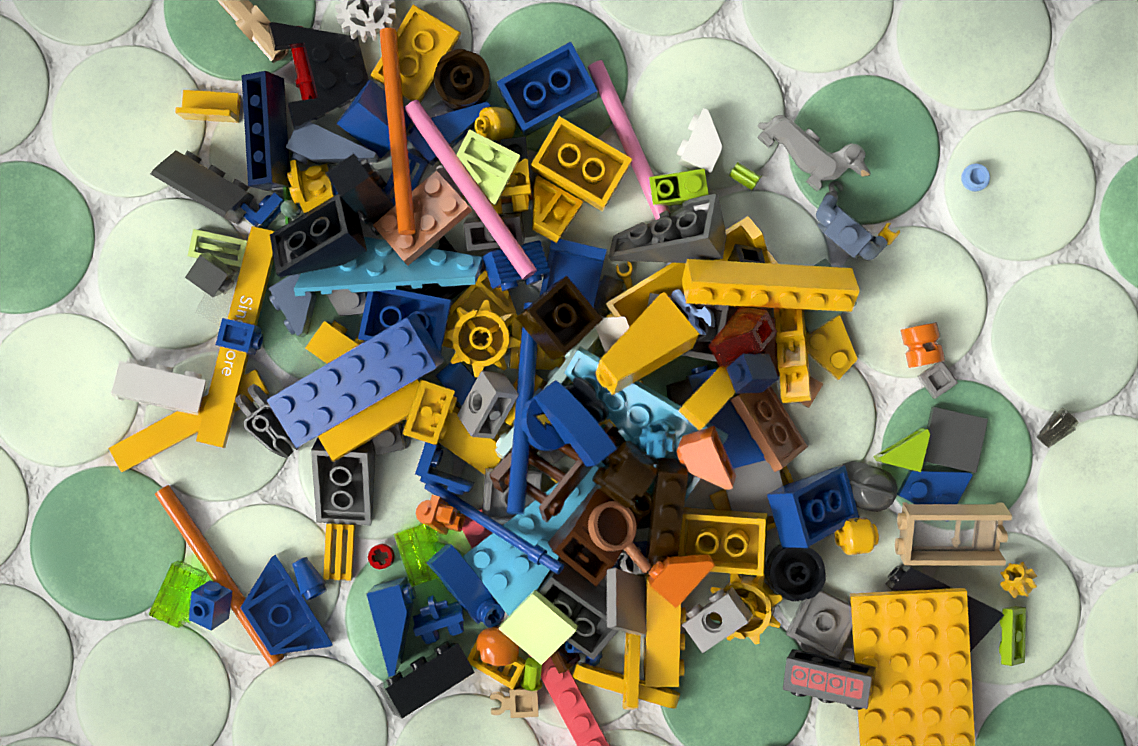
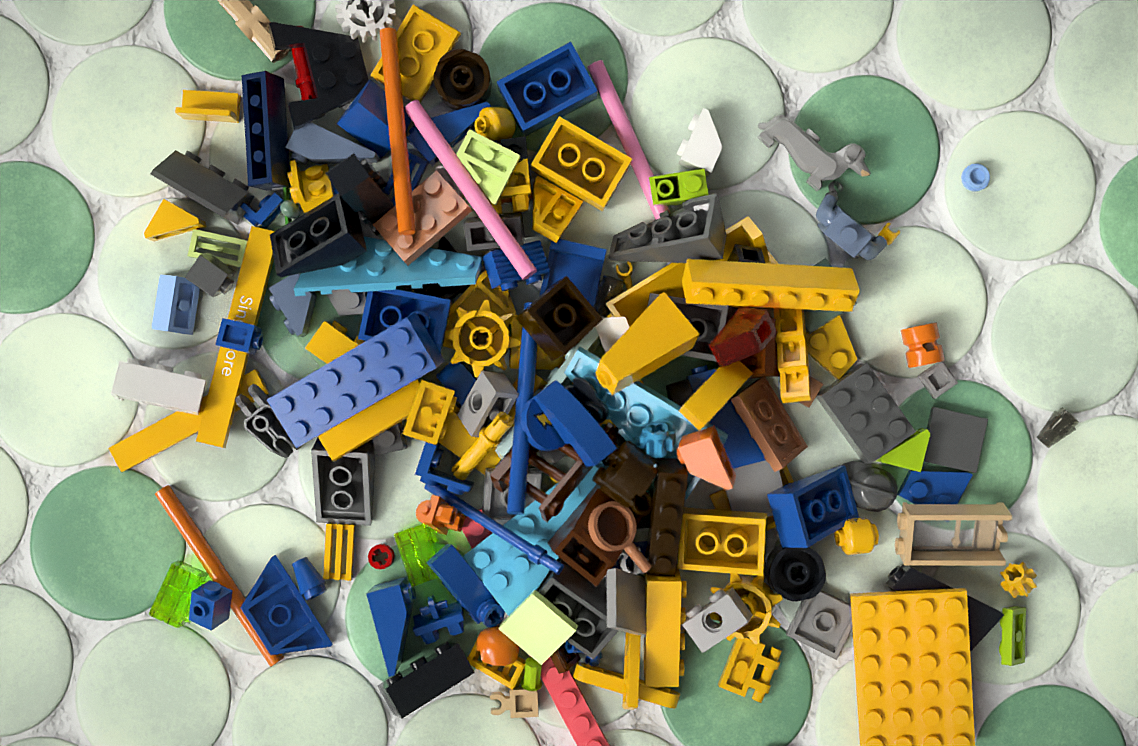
orange slope [648,554,715,608] -> none
light blue bar [671,289,715,335] -> none
dark blue brick [727,354,779,393] -> none
lime piece [729,162,763,192] -> none
brick [783,649,876,710] -> none
none -> yellow slope [144,199,207,241]
none -> light blue panel [152,275,200,335]
none -> yellow pin [451,412,514,480]
none -> yellow plate [718,637,782,703]
none -> dark grey brick [816,363,916,464]

